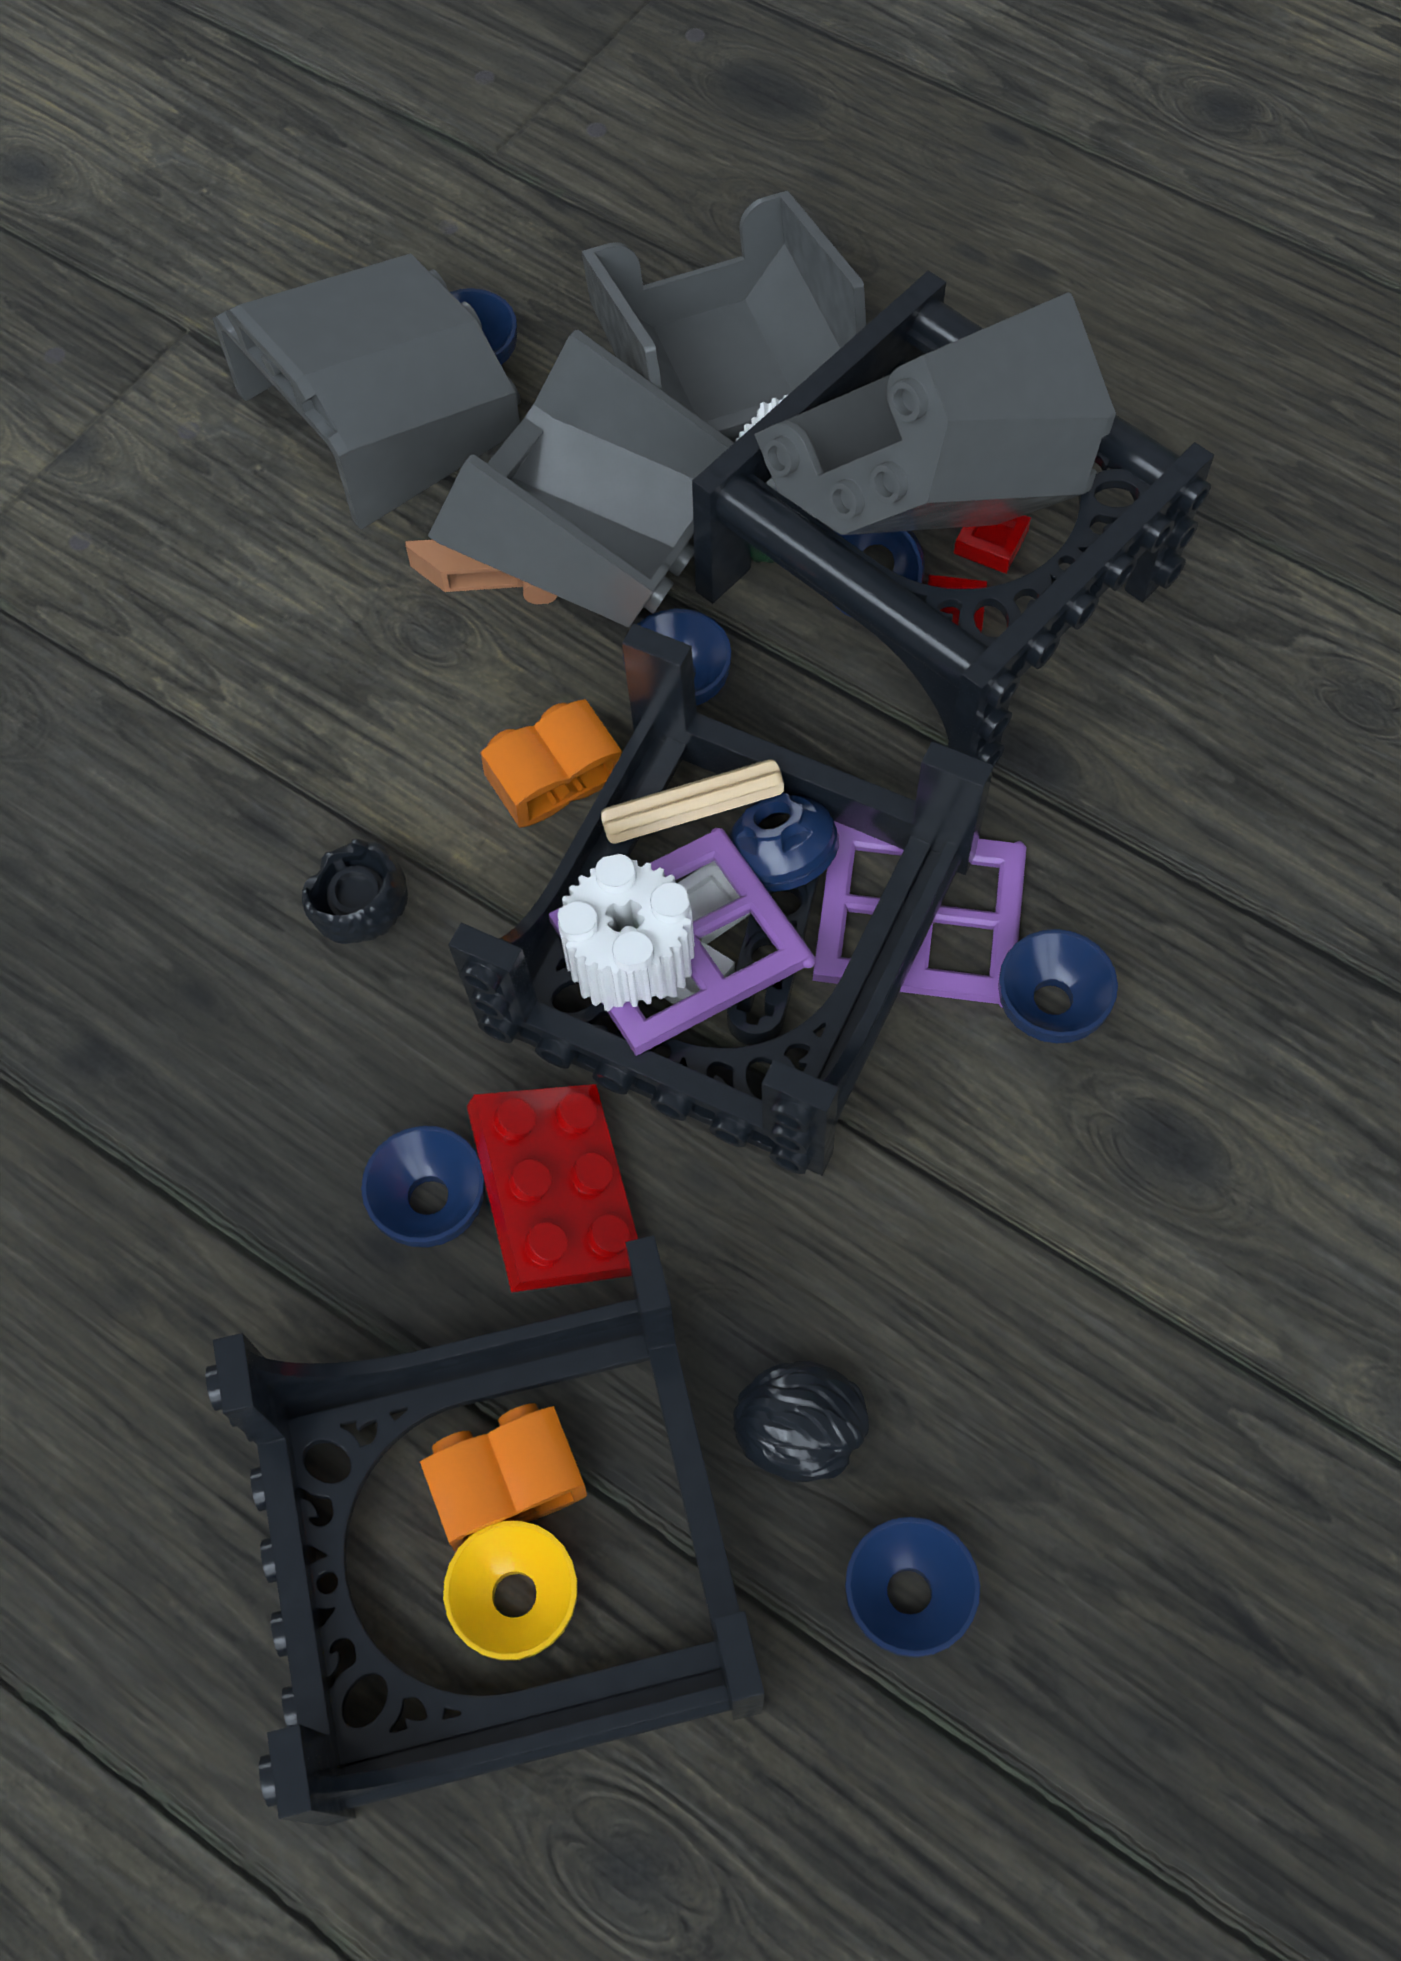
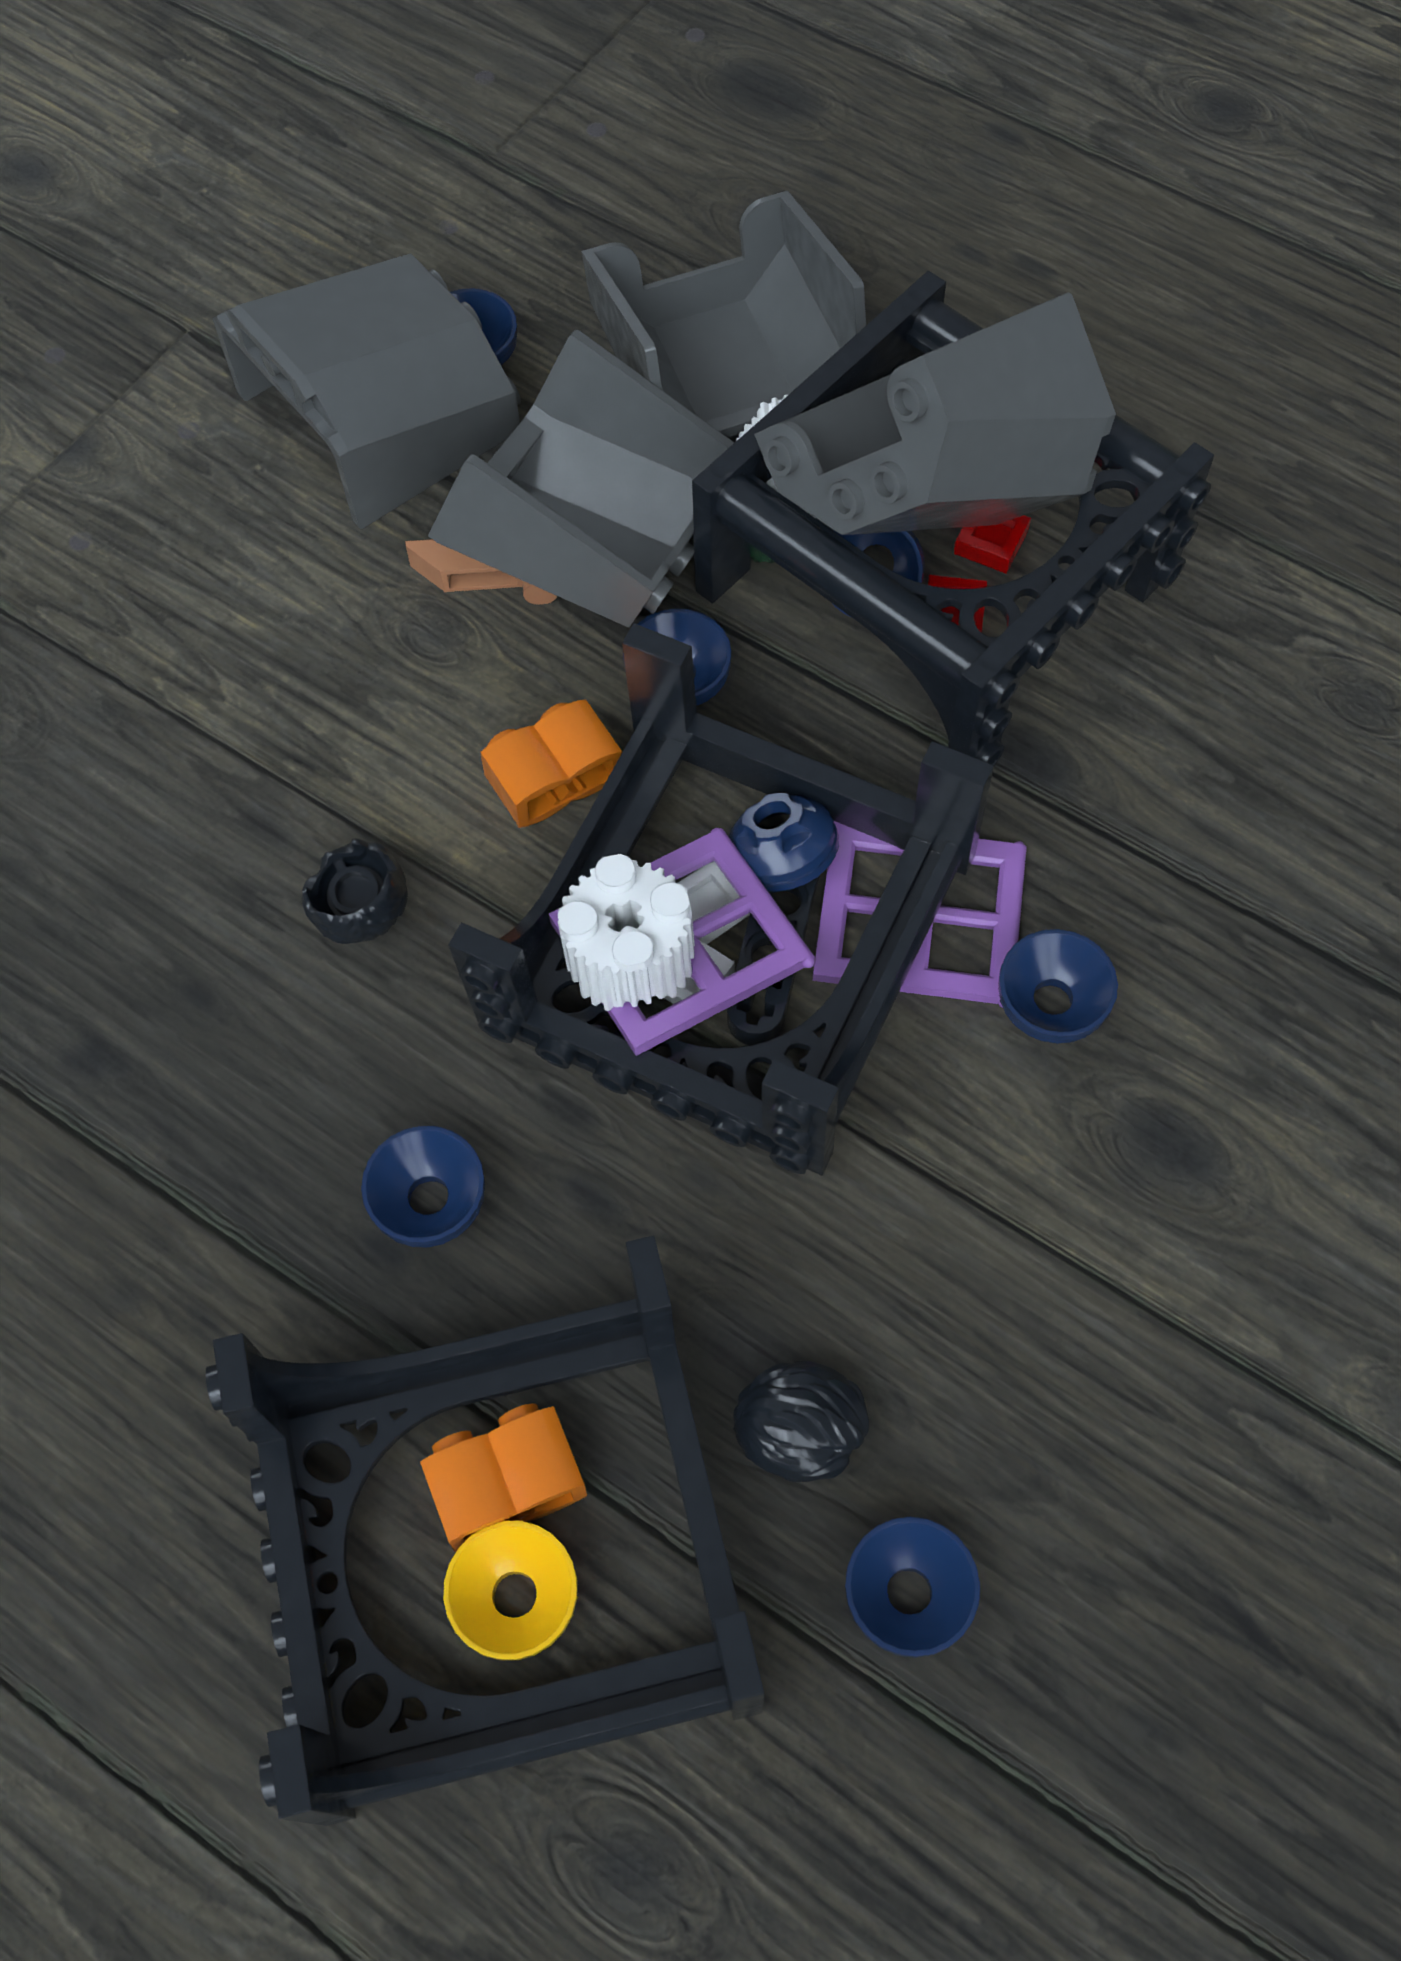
red plate [467,1084,638,1292] -> none
tan axle [601,759,784,844] -> none

